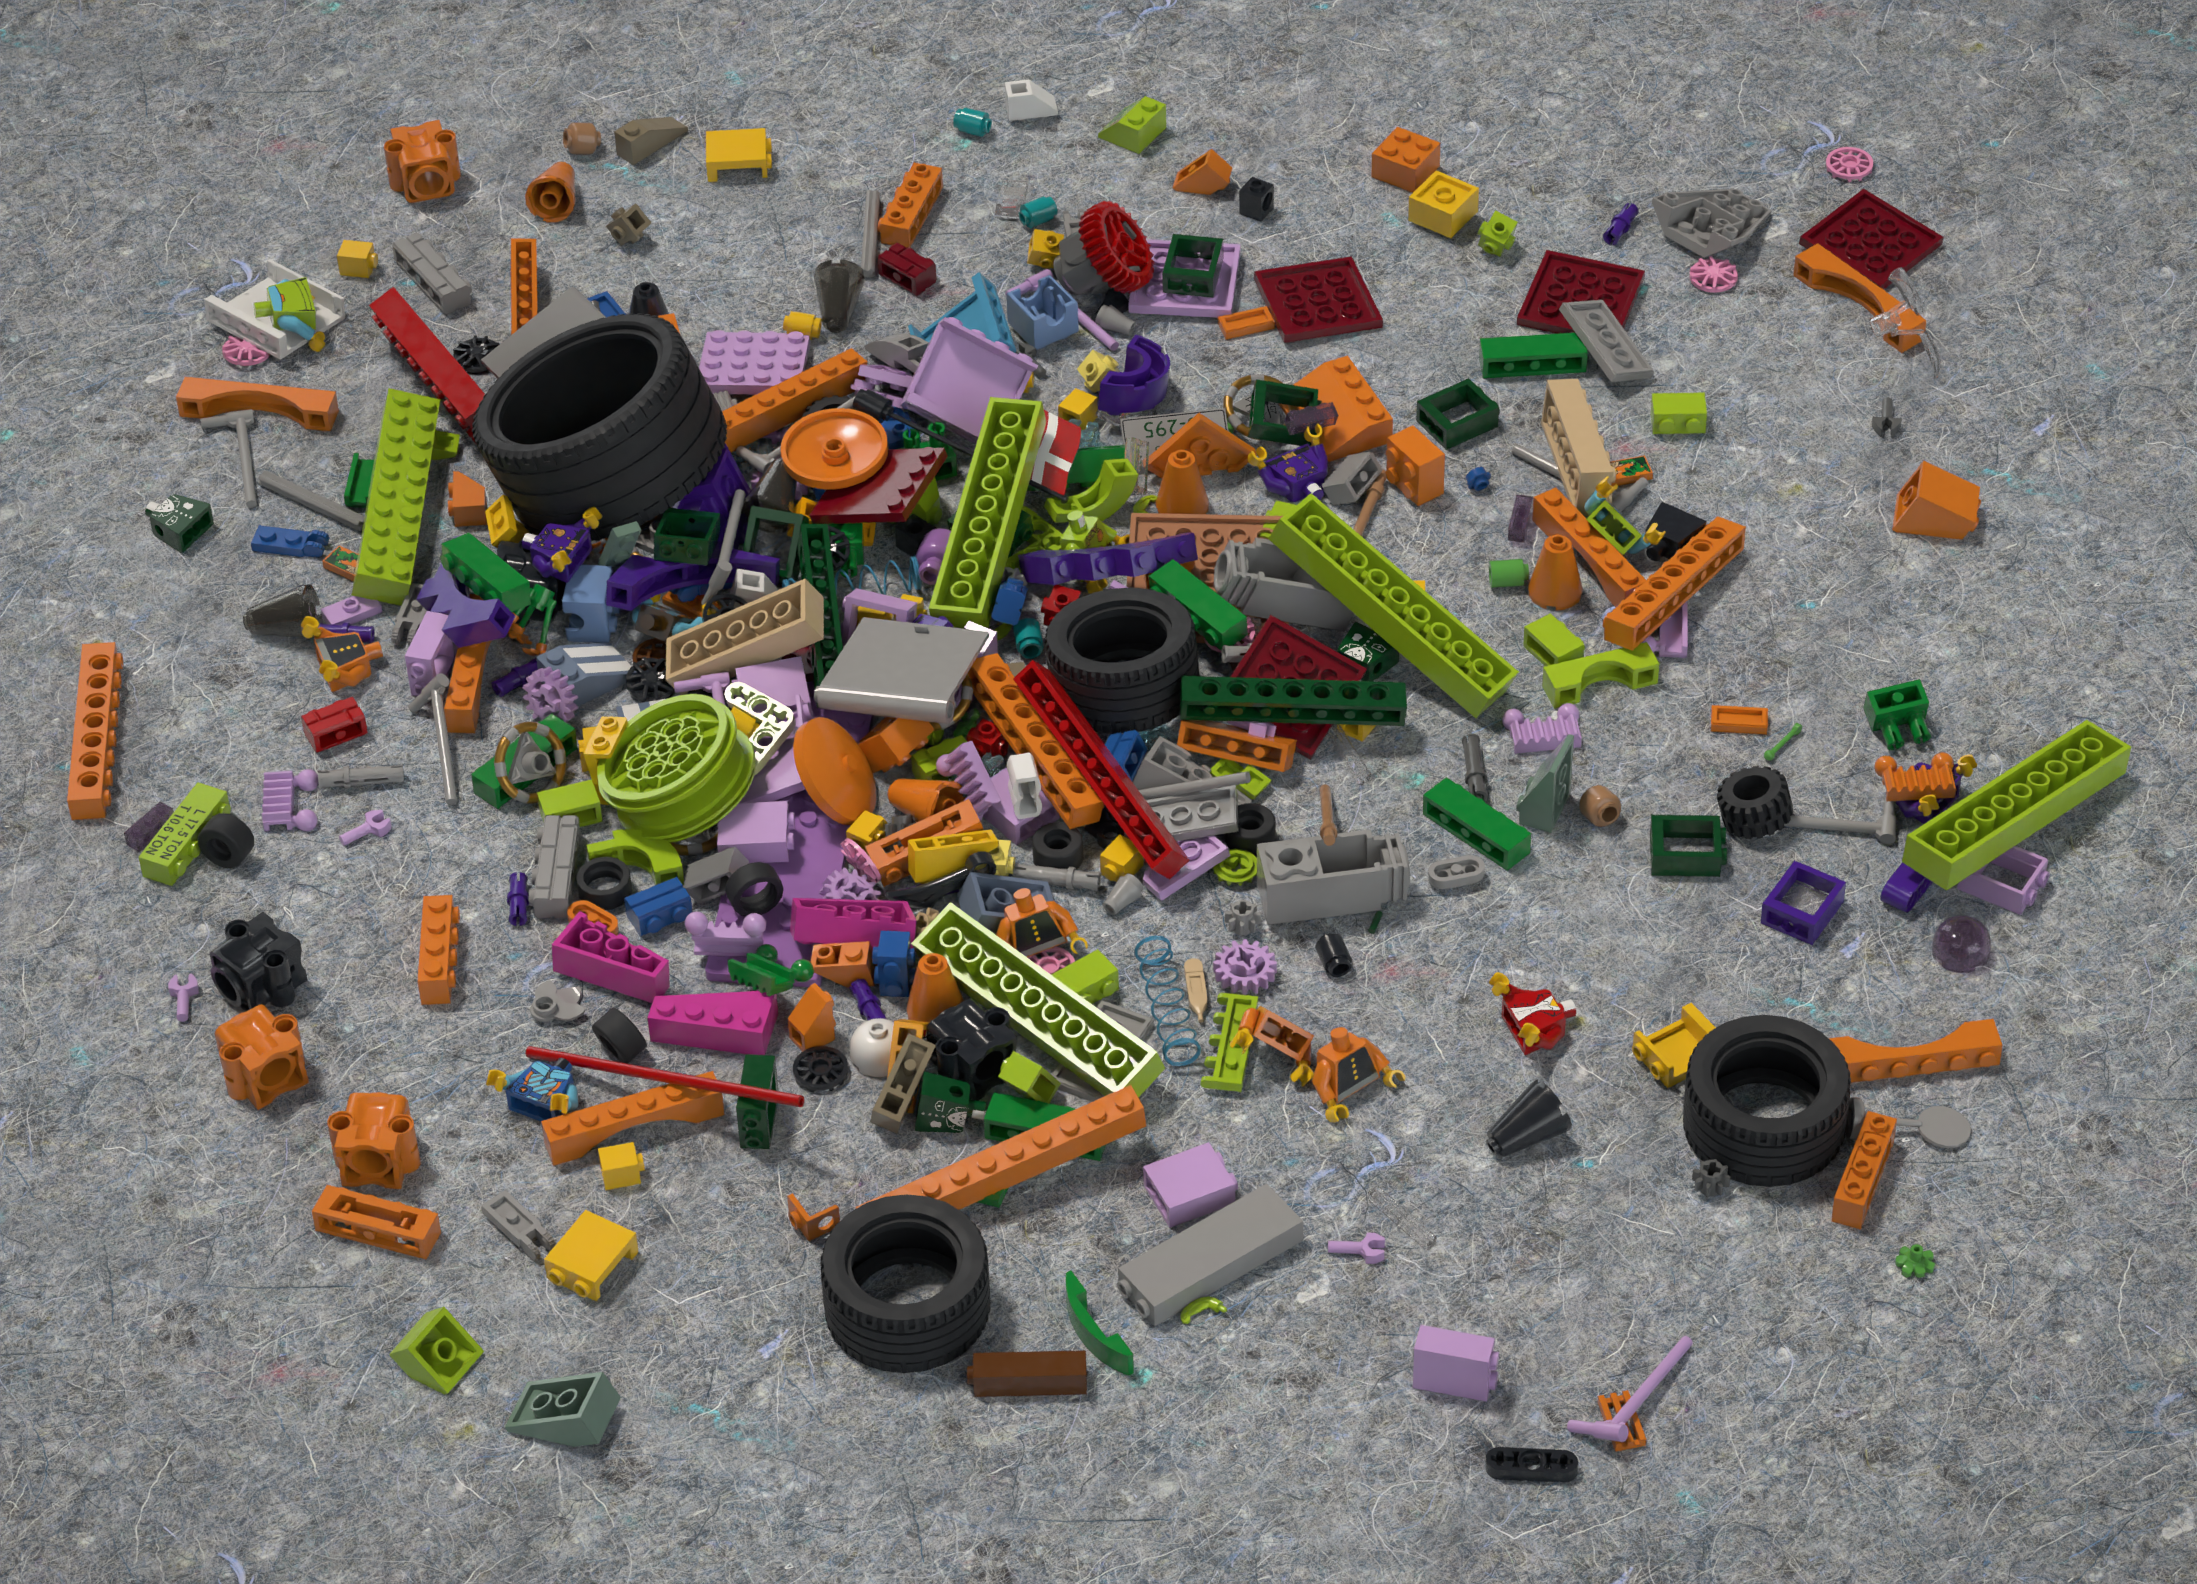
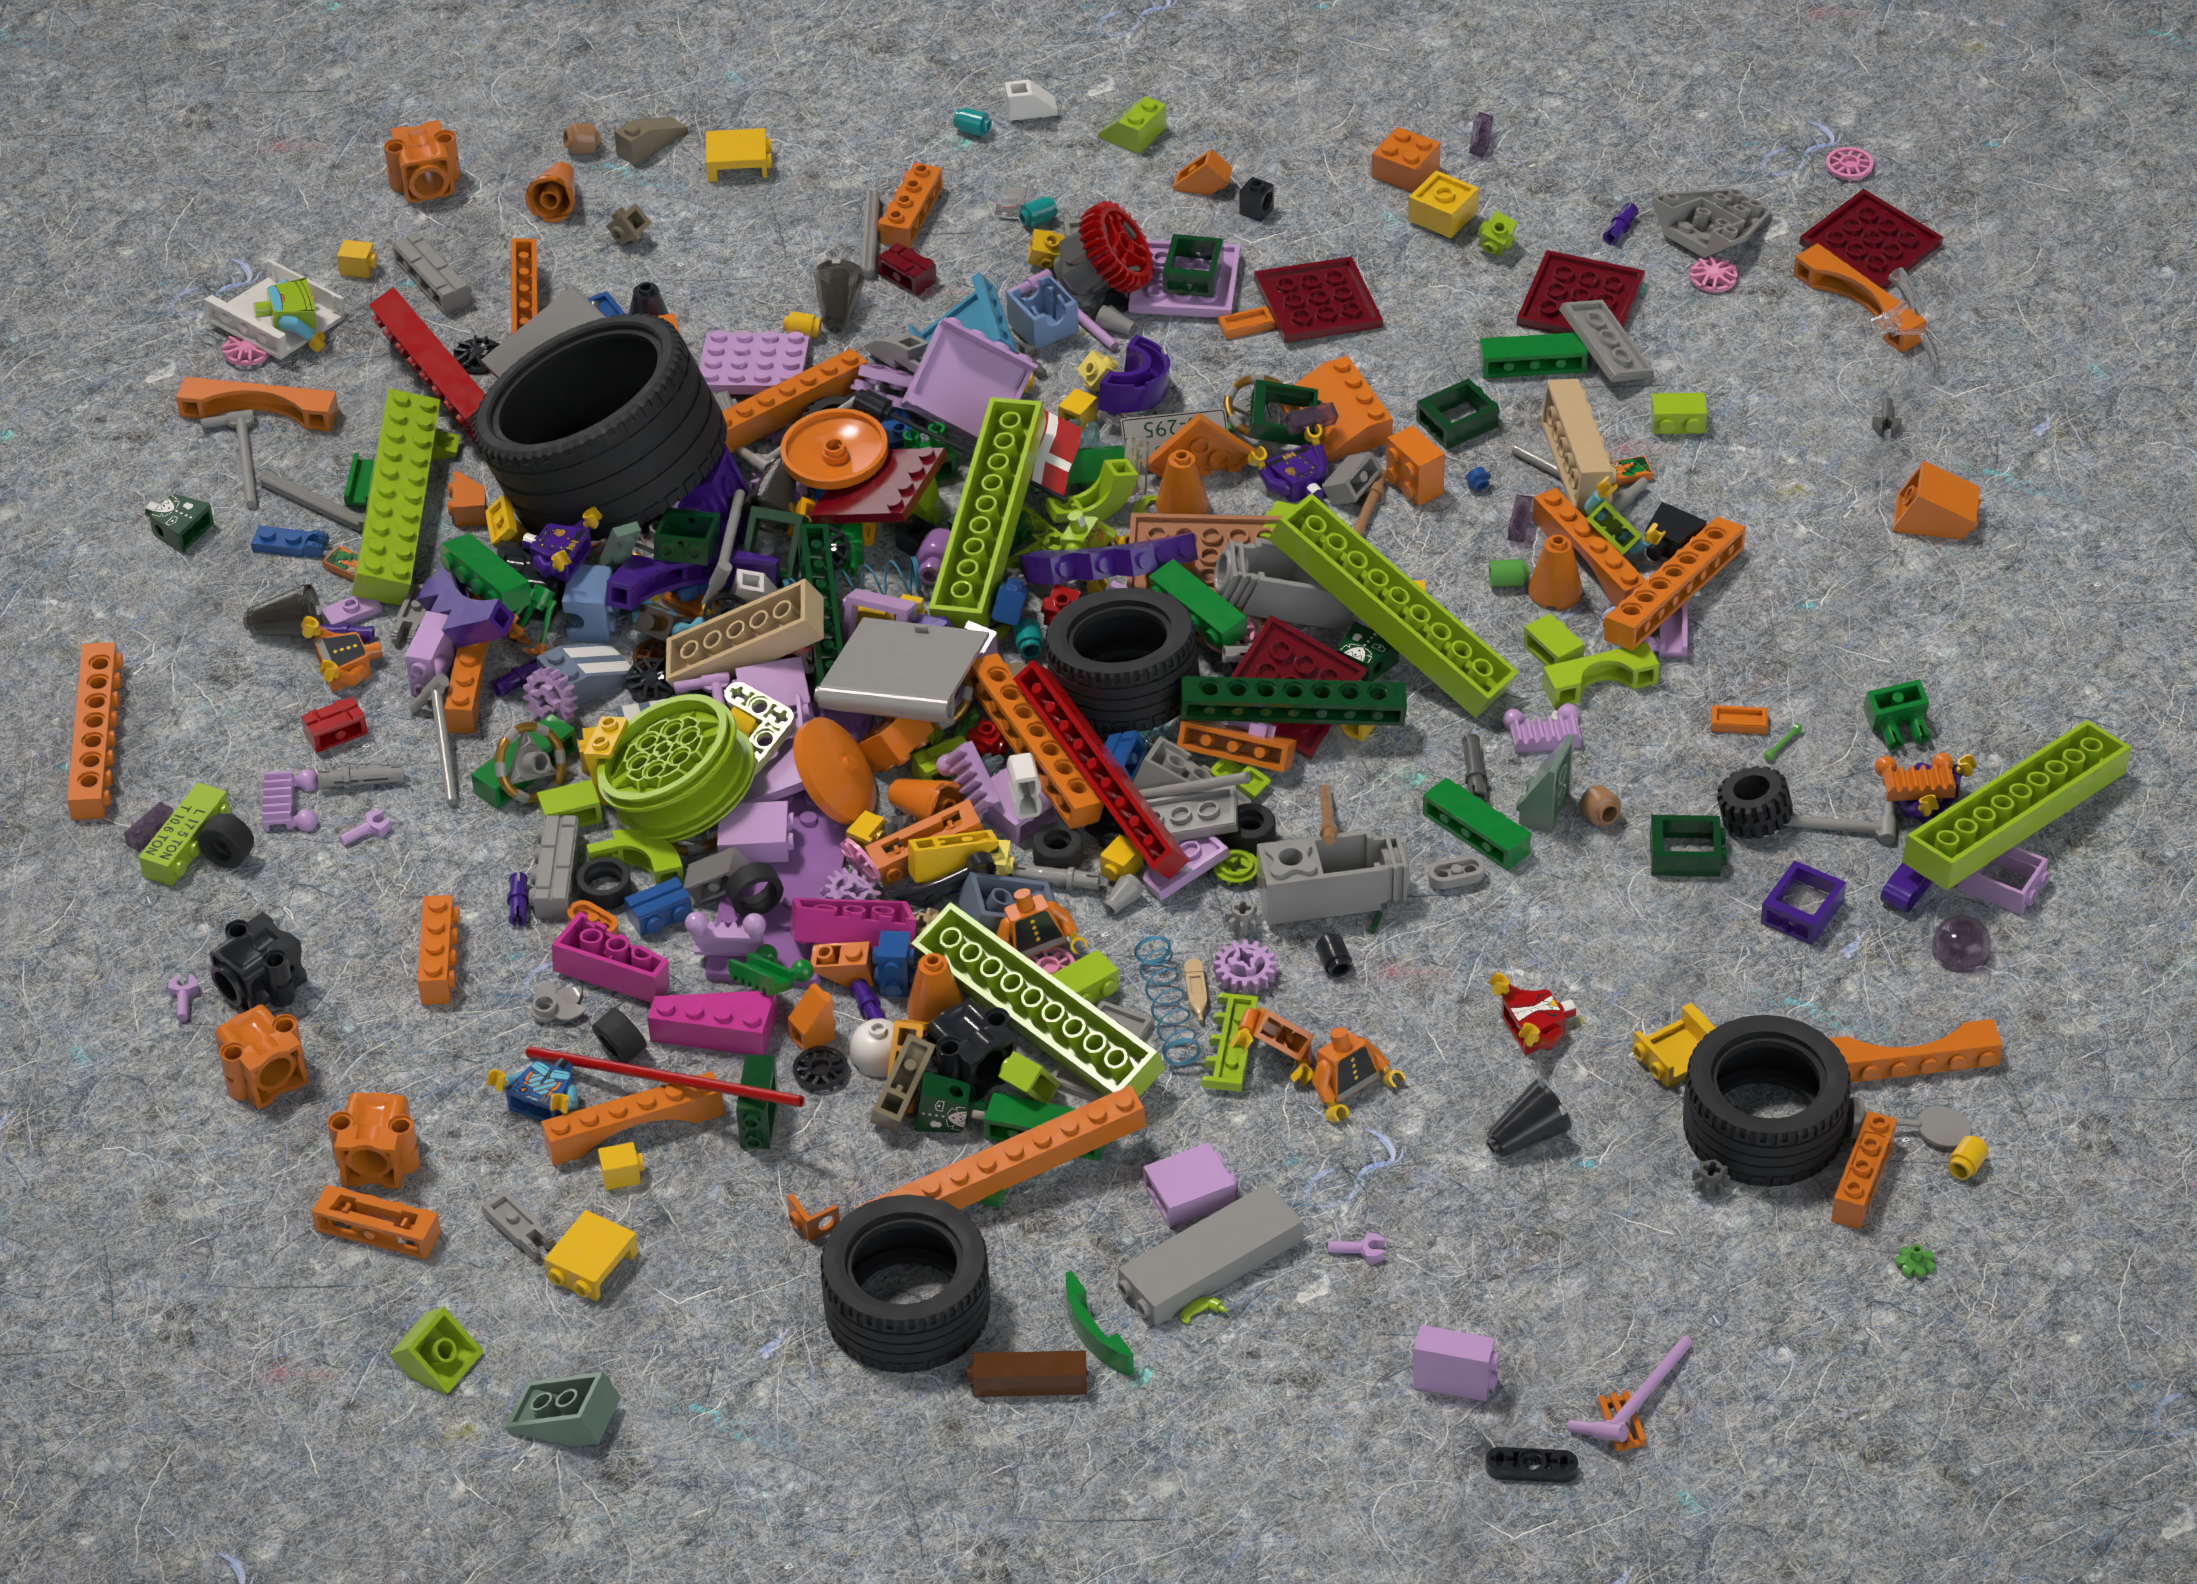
none -> clear purple piece [1469,112,1493,158]
none -> yellow brick [1948,1136,1989,1180]

